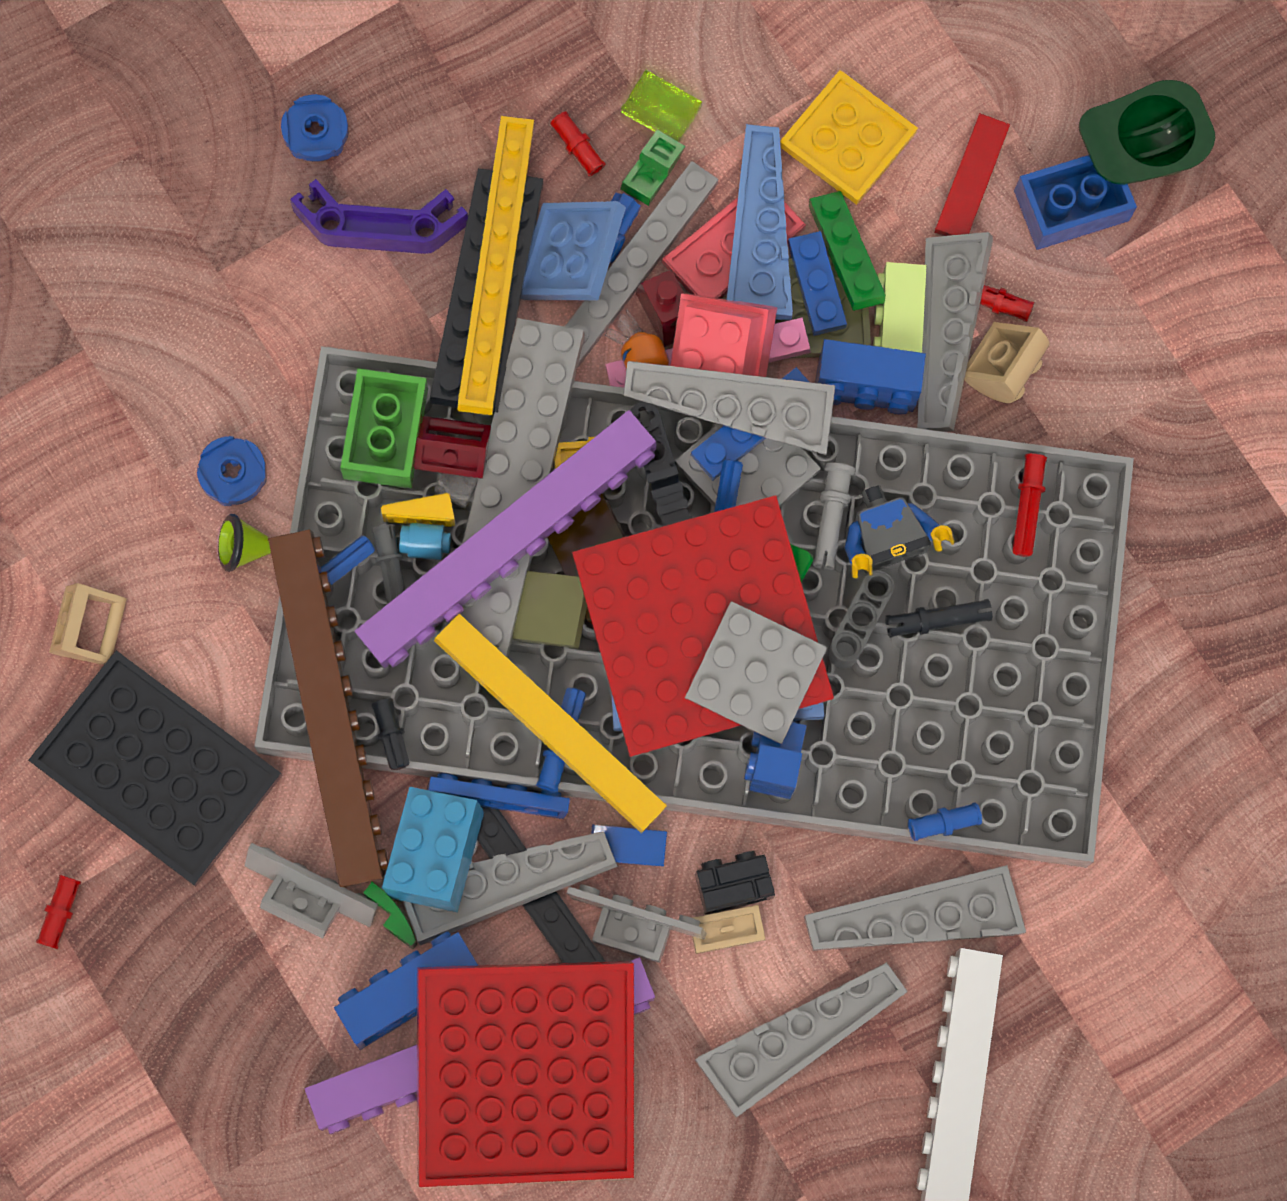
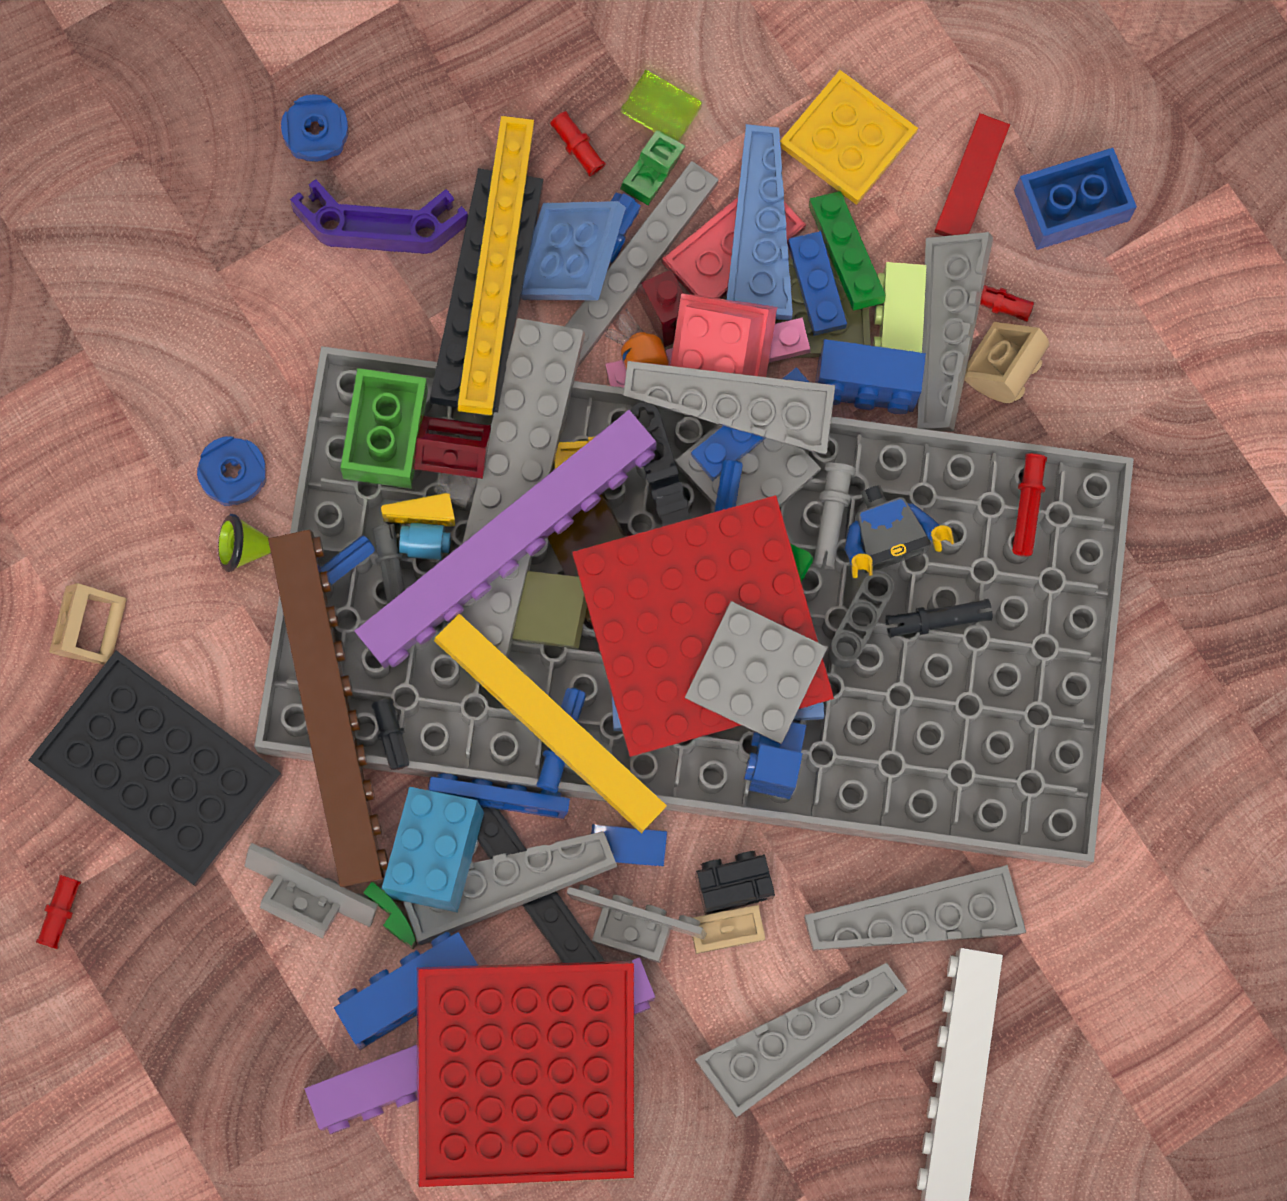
blue pin [908,802,982,841] -> none
dark green piece [1078,80,1215,185] -> none

